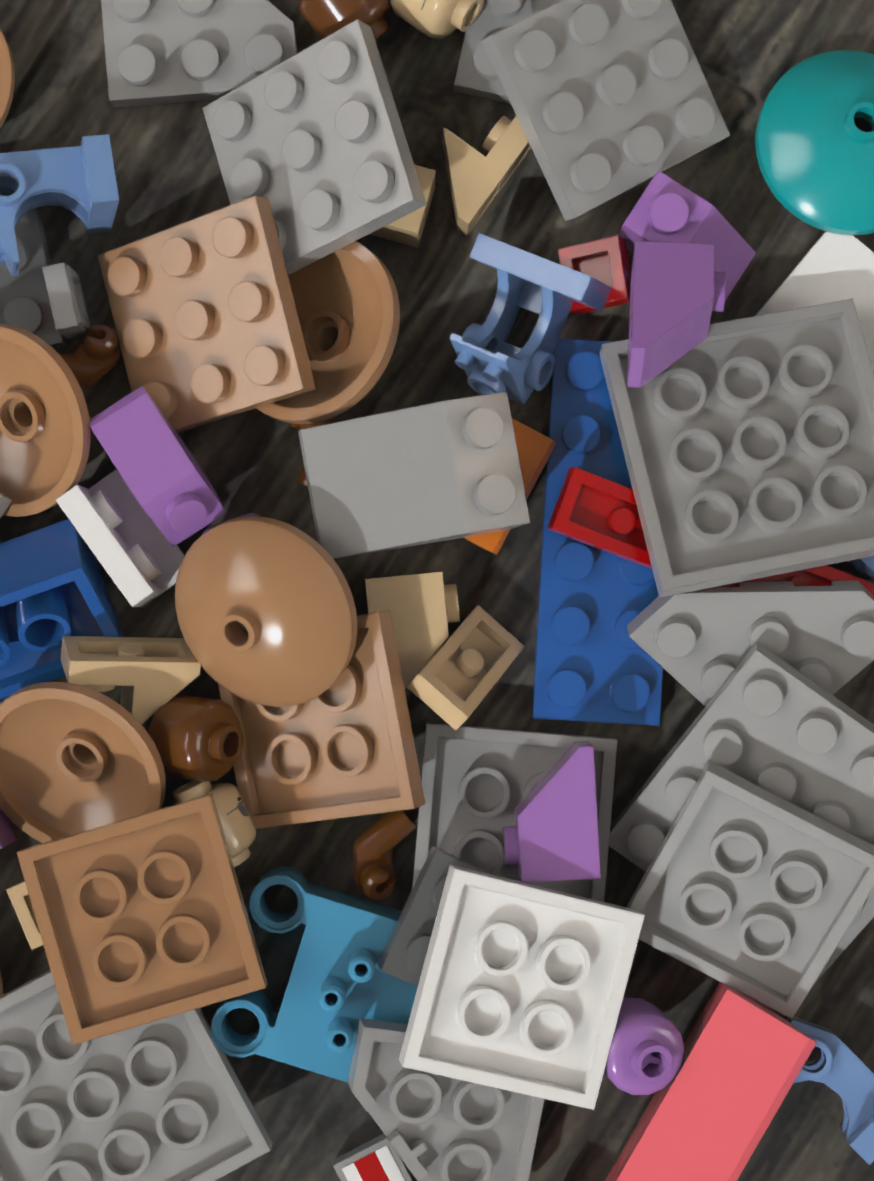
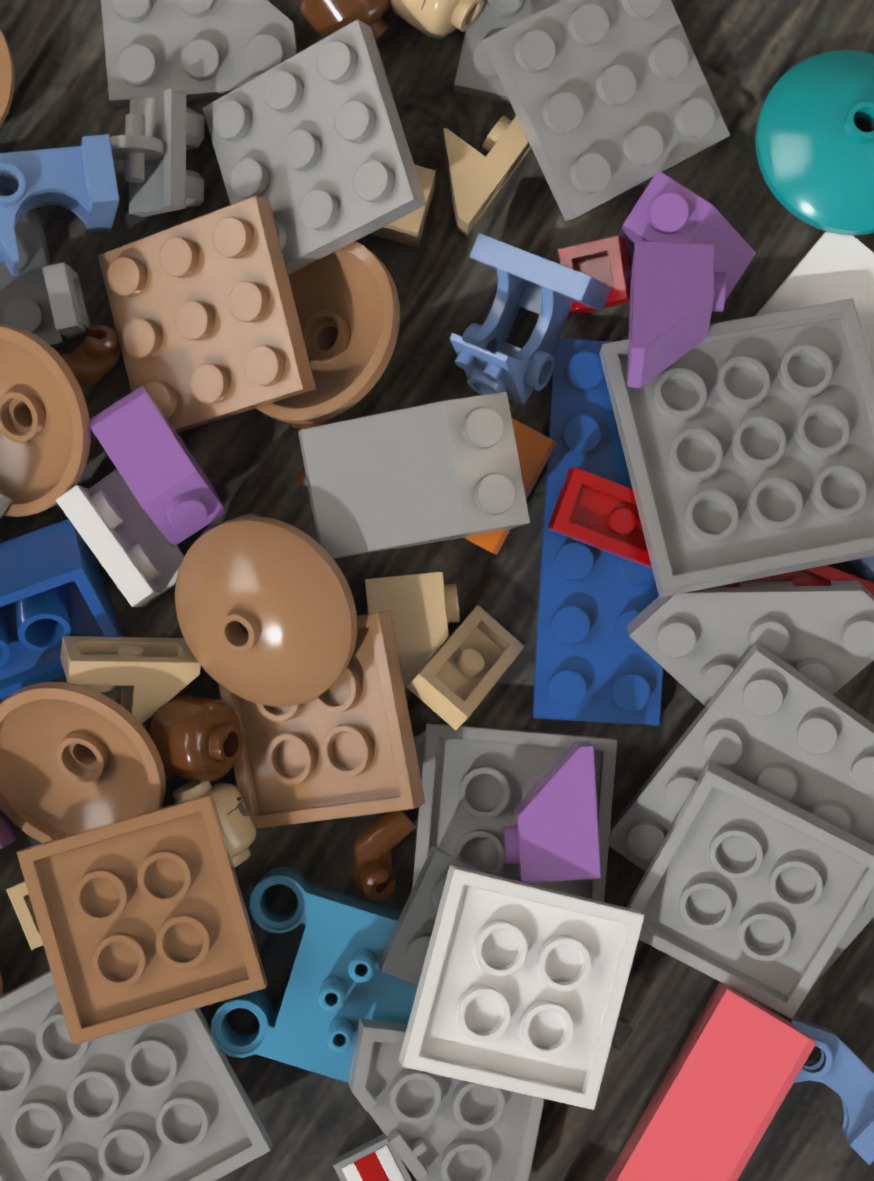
medium lavender head [604,997,685,1095] -> none
none -> light grey hips [110,88,205,217]

